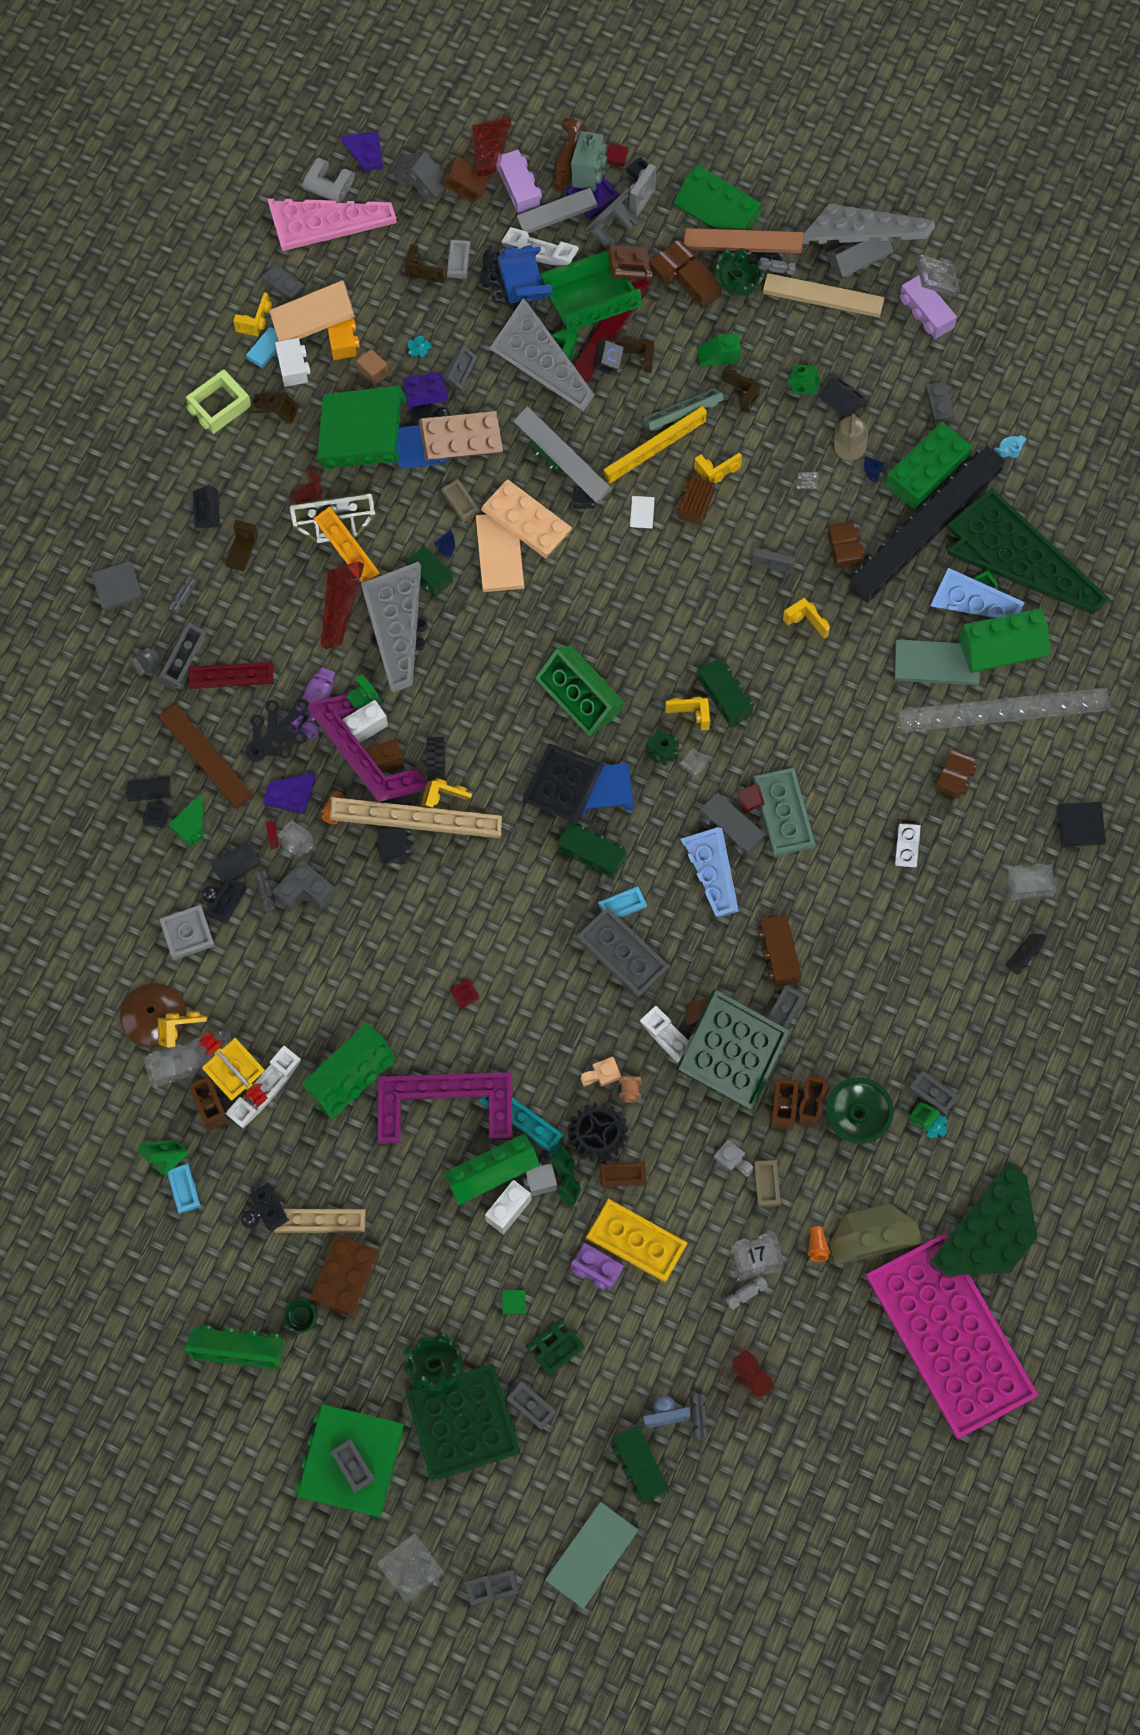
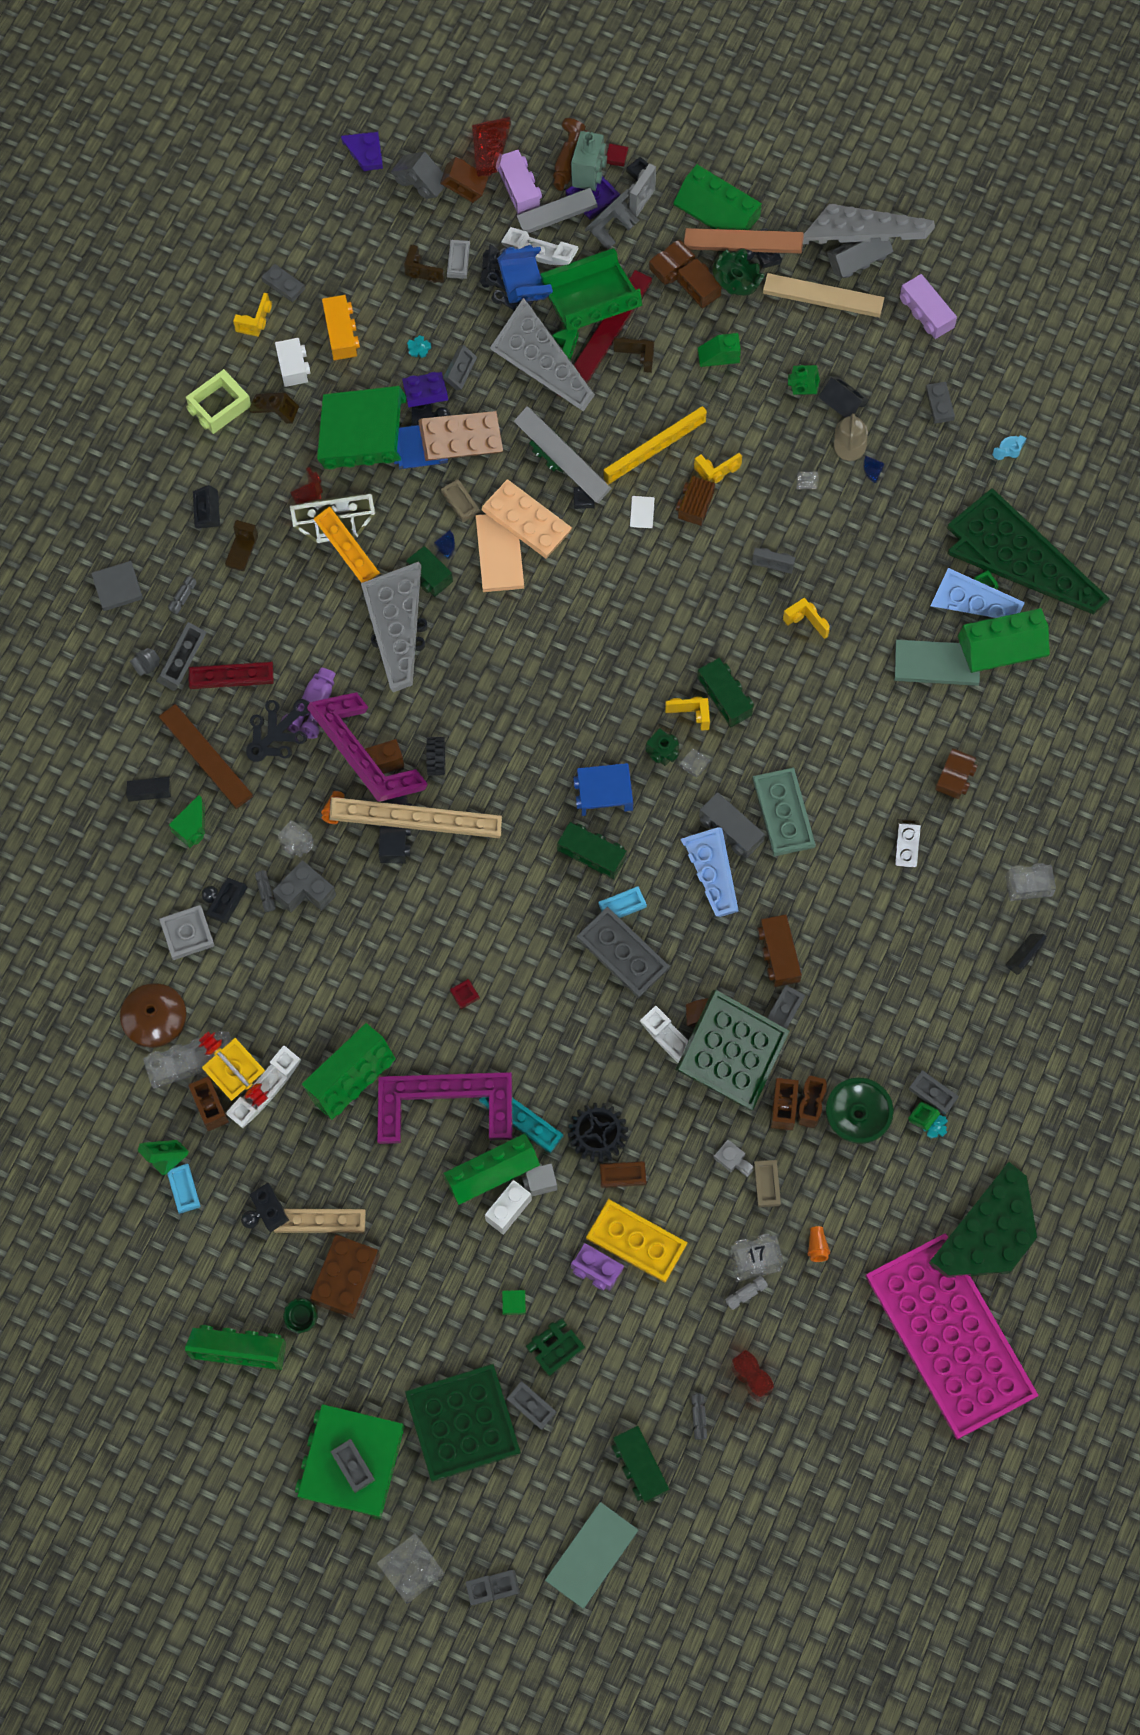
black tile [142,802,170,828] -> none
yellow bracket [158,1011,207,1047] -> none
black slope [211,842,260,885] -> none
medium azure tile [246,327,278,369] -> none
dark purple wing [263,773,316,814] -> none
dark red tile [266,821,279,849] -> none
bright pink wing [267,198,397,251] -> none
light nougat tile [269,280,355,342] -> none
light grey connector [303,158,355,203] -> none
clear red wing [321,561,364,649] -> none
white brick [342,700,388,743] -> none
green slope [347,674,382,710] -> none
medium nougat brick [356,349,389,386] -> none
dark green plate [404,1332,463,1391] -> none
yellow bracket [420,779,472,808] -> none
black plate [522,743,604,824] -> none
green slope [535,645,626,737] -> none
dark green tile [549,1144,581,1207] -> none
light nougat plate [580,1057,622,1087] -> none
black brick [592,340,624,374] -> none
reddish brown plate [607,245,652,282] -> none
nougat brick [619,1076,641,1103] -> none
sand green plate [642,388,724,431] -> none
sand blue tile [643,1395,691,1429] -> none
dark brown bracket [722,368,761,413] -> none
dark red tile [738,784,765,813] -> none
dark grey axle [758,257,796,275] -> none
reddish brown brick [827,521,864,569] -> none
olive wedge [829,1204,923,1265] -> none
black brick [849,446,1006,604] -> none
green brick [885,422,973,511] -> none
clear plate [897,688,1111,733] -> none
clear tile [916,255,960,297] -> none
black tile [1057,802,1106,847] -> none

